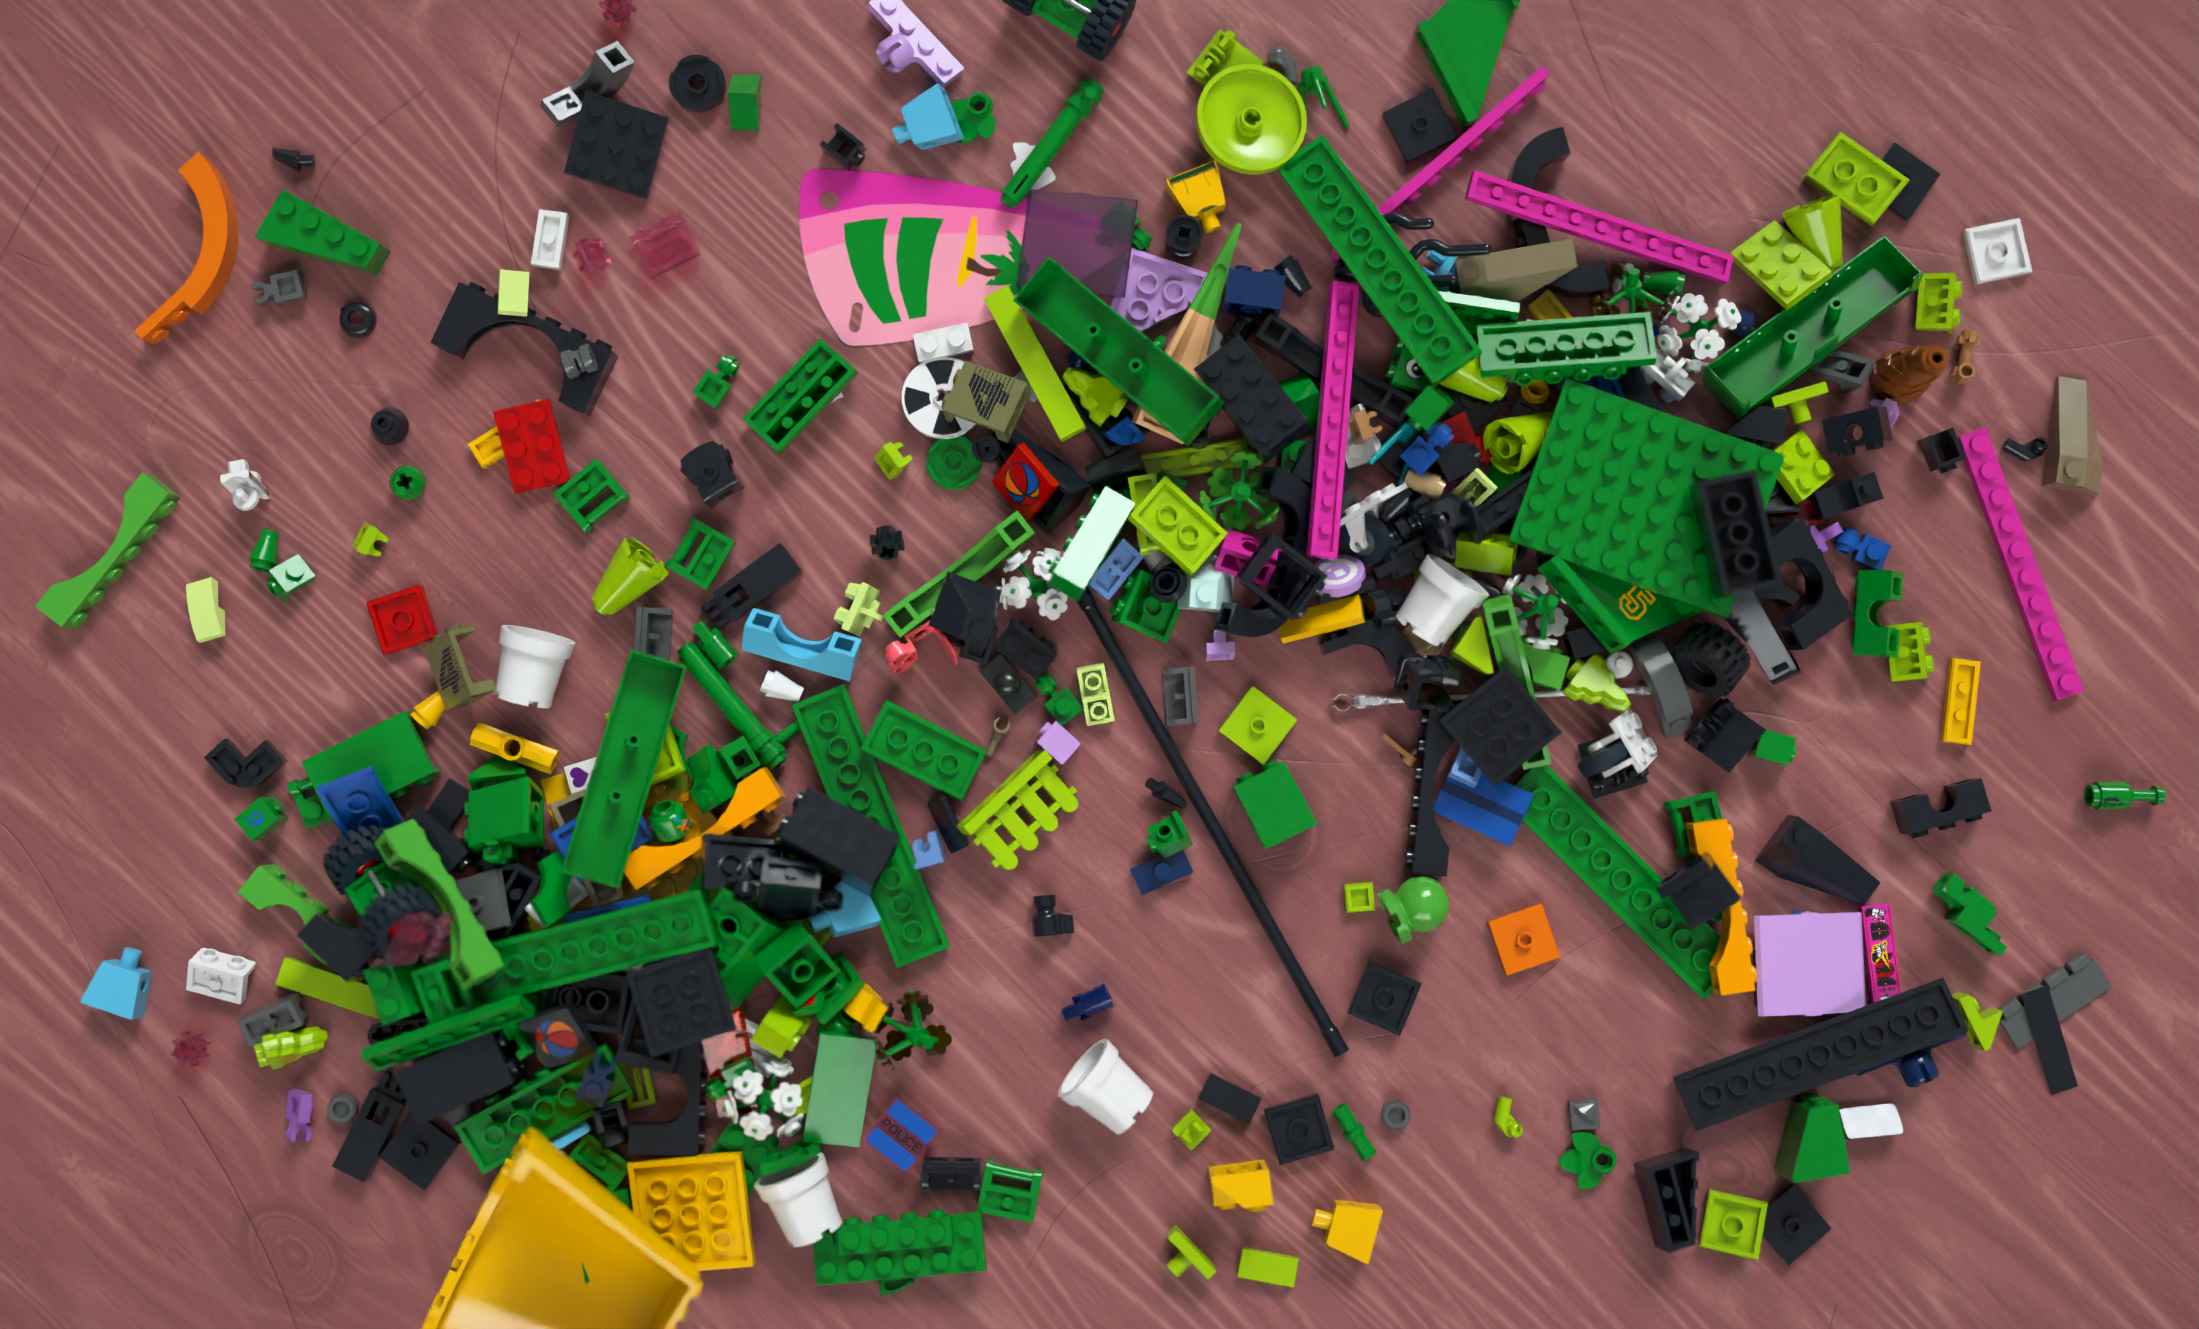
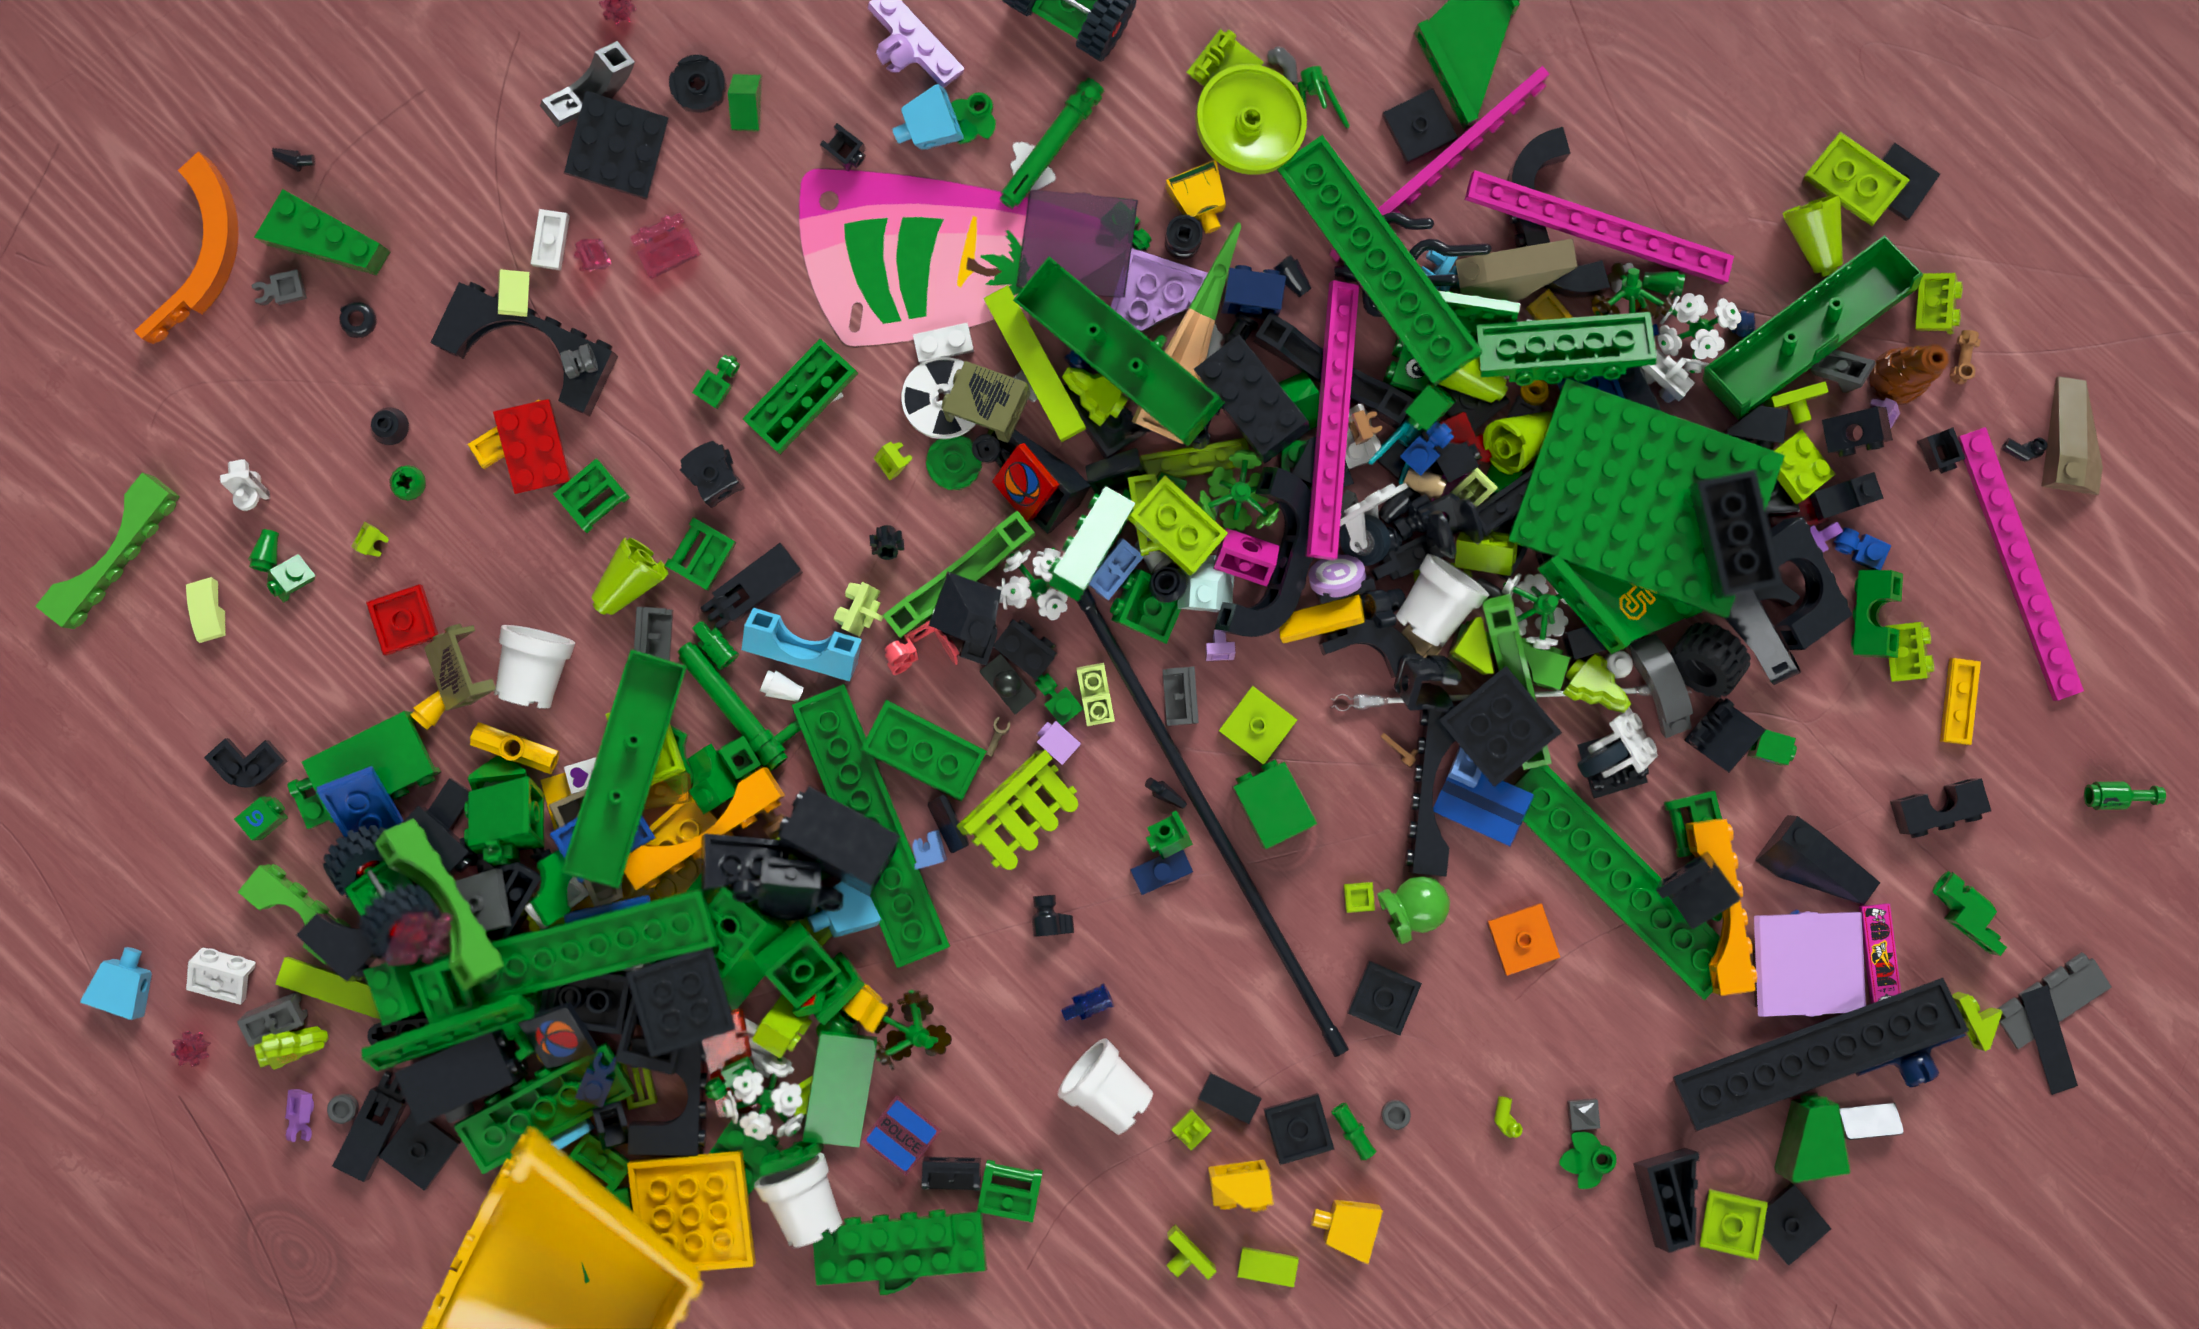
green head [649,800,691,844] -> none
blue tile [1105,416,1145,446] -> none
black window [1234,533,1328,621] -> none
lime plate [1730,220,1832,310] -> none
white tile [1962,218,2032,285] -> none

